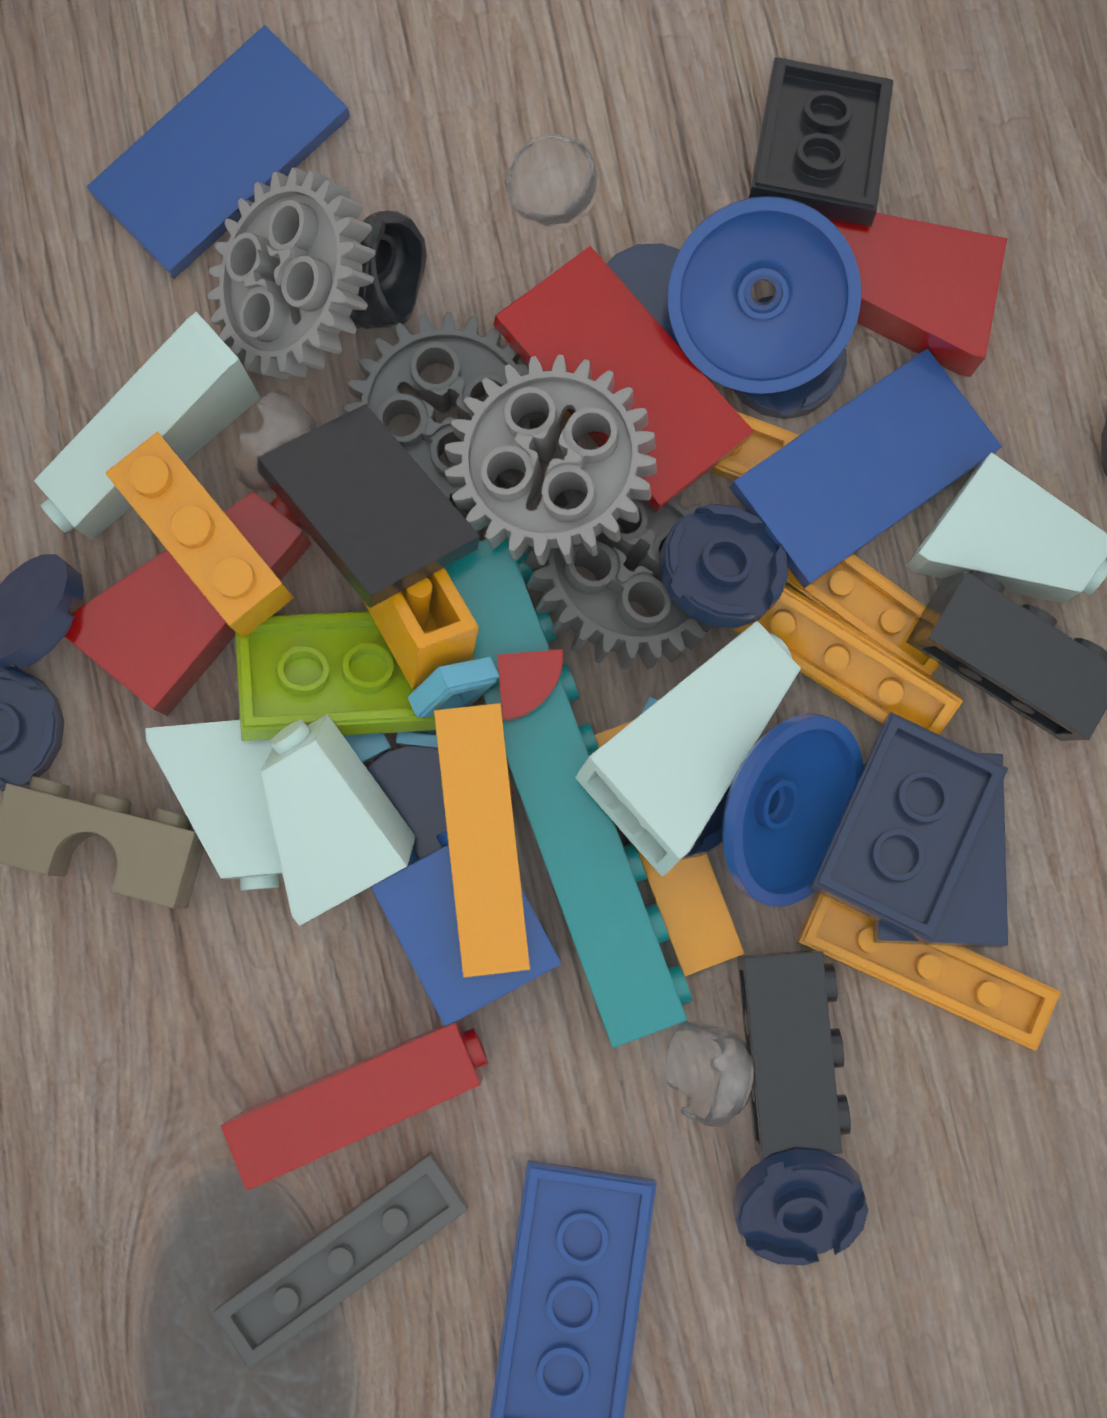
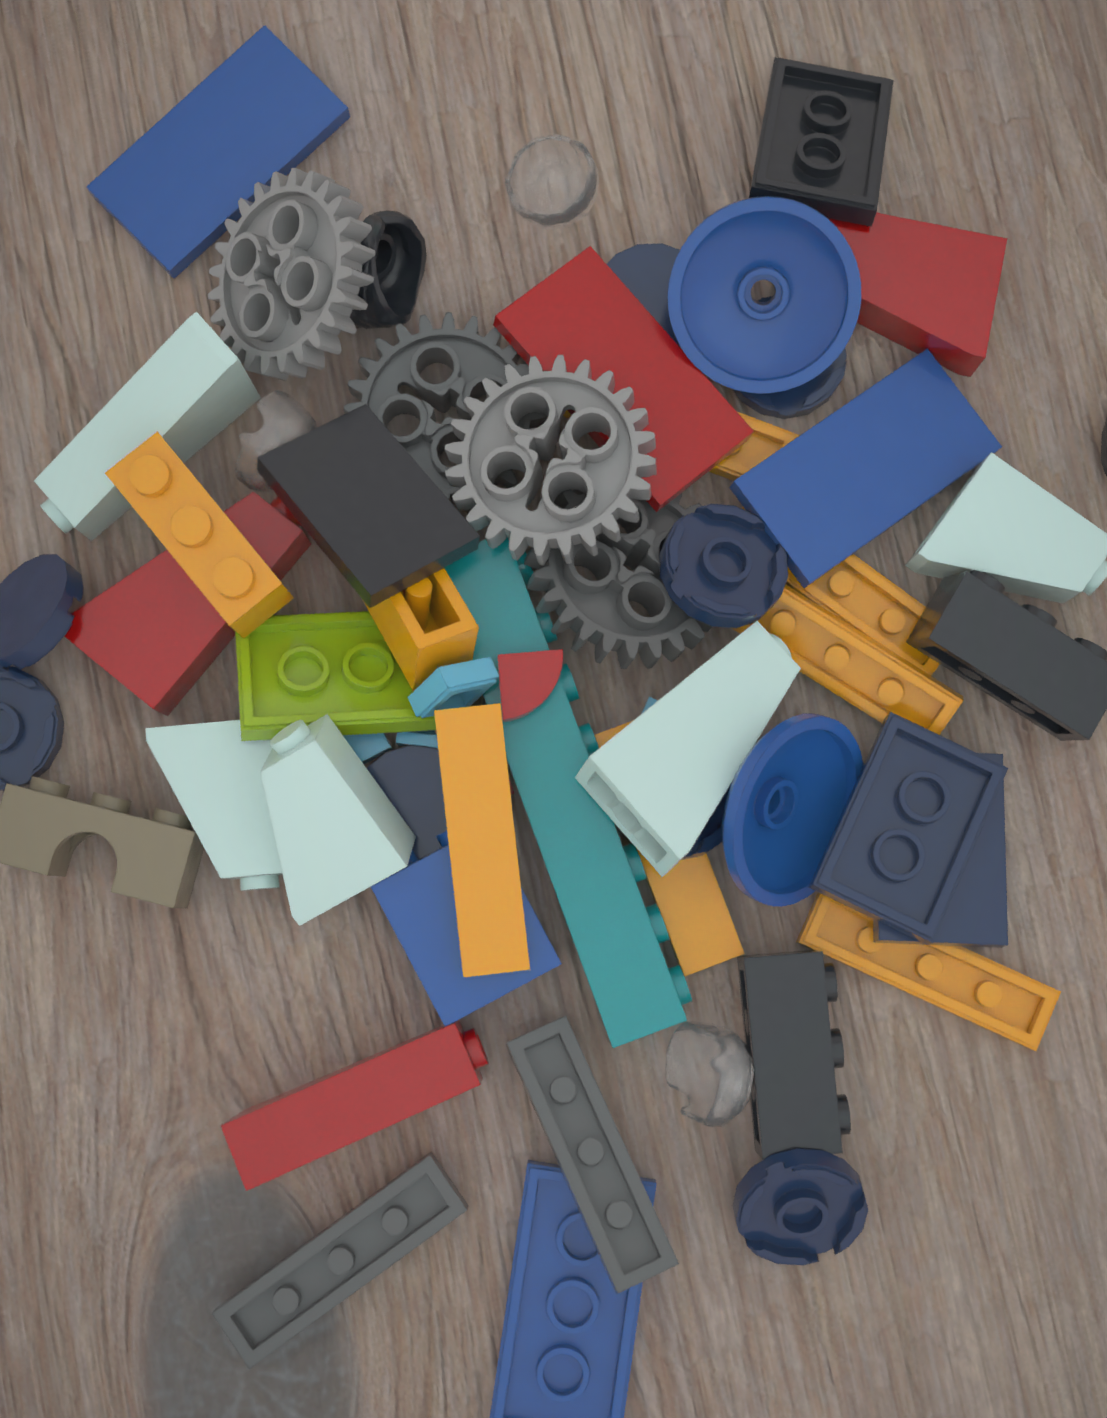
none -> dark grey plate [506,1016,679,1294]

